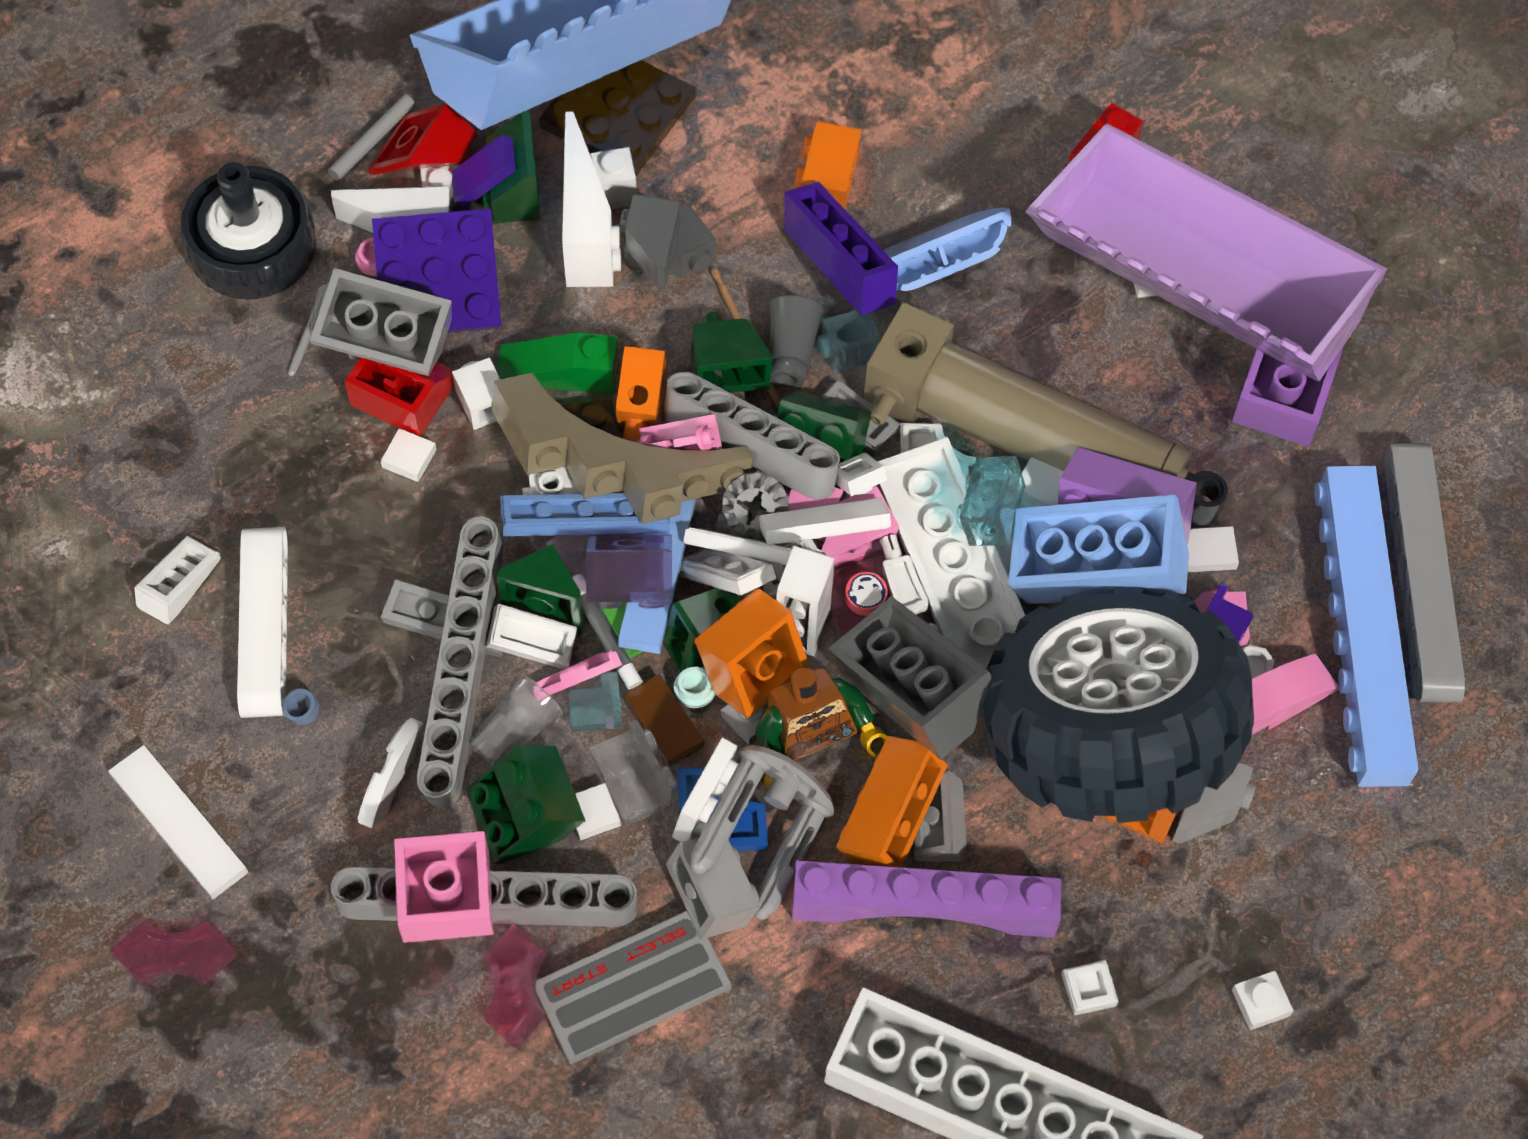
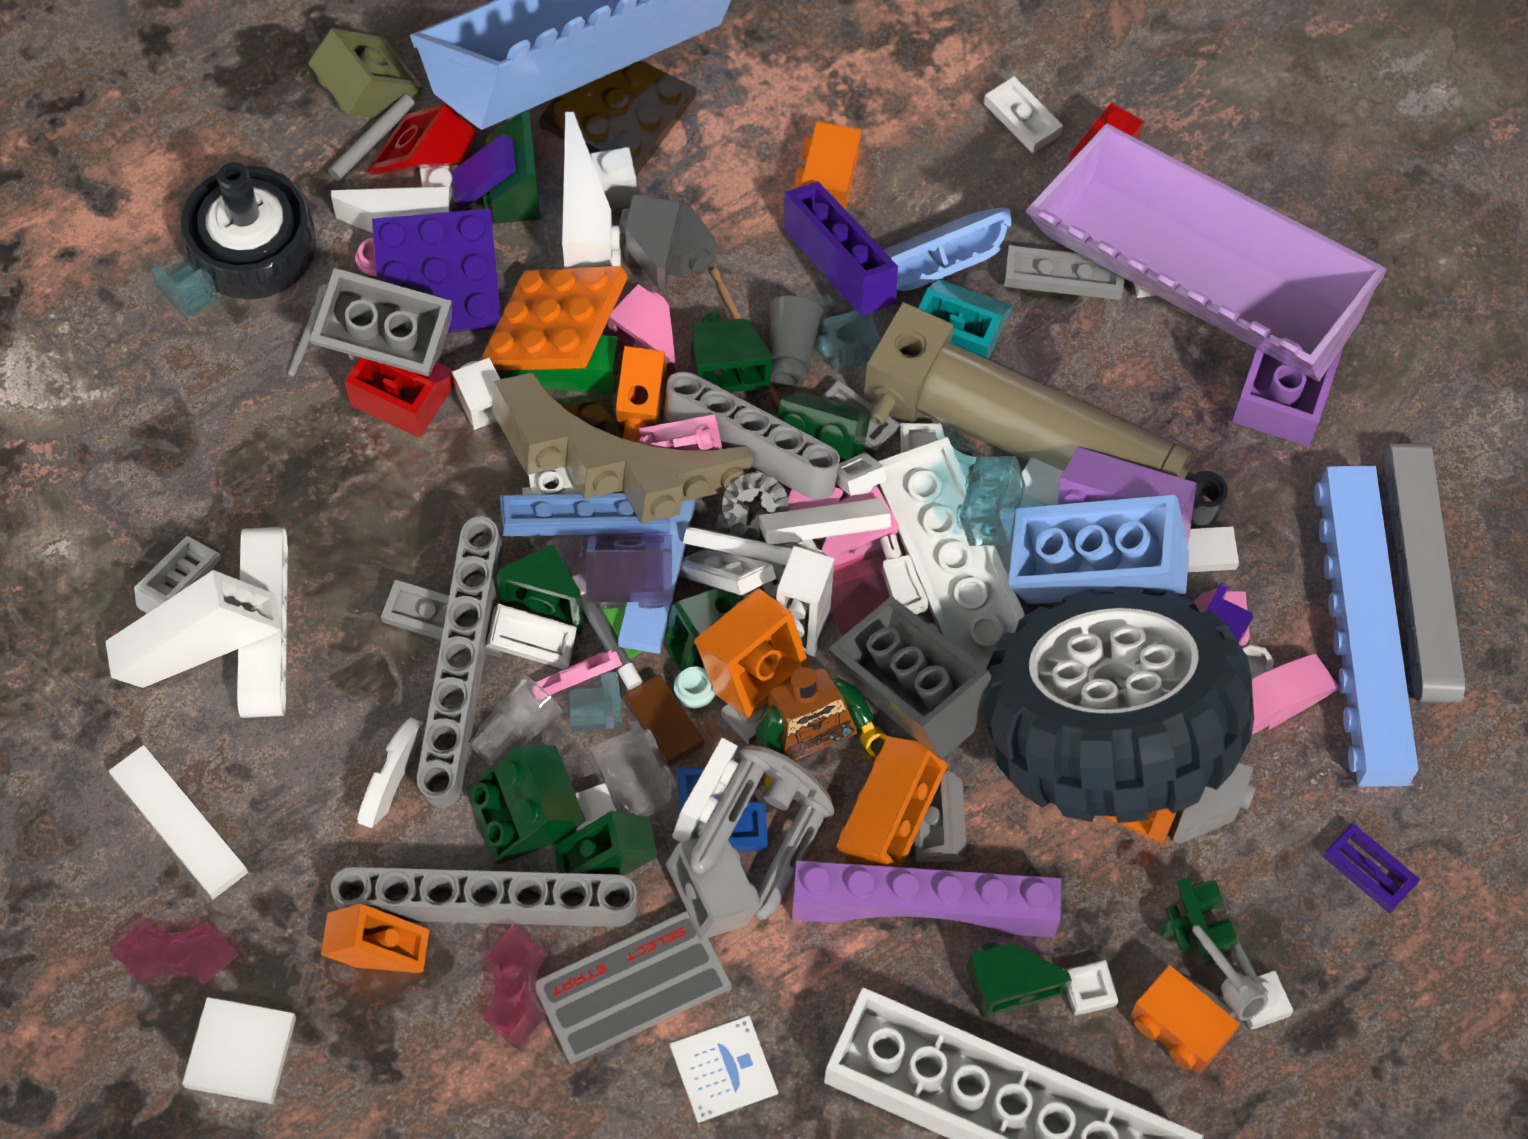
sand blue hinge [282,689,320,726] -> none
white tile [381,429,437,482] -> none
bright pink brick [394,831,494,943] -> none
tile [845,572,887,616] -> none
none -> white slope [106,570,281,688]
none -> clear light blue panel [152,265,218,320]
none -> white tile [182,997,296,1104]
none -> olive slope [308,28,423,118]
none -> orange slope [321,903,430,973]
none -> orange plate [480,266,628,371]
none -> dark green slope [553,811,658,875]
none -> bright pink slope [608,284,675,378]
none -> white sticker [670,1016,779,1123]
none -> teal slope [918,279,1012,359]
none -> dark green slope [966,942,1072,1017]
none -> white plate [984,77,1063,153]
none -> light grey plate [1004,245,1124,300]
none -> orange brick [1130,965,1240,1075]
none -> dark green hips [1159,877,1238,966]
none -> light grey plant [1185,925,1268,1021]
none -> dark purple tile [1322,822,1420,914]

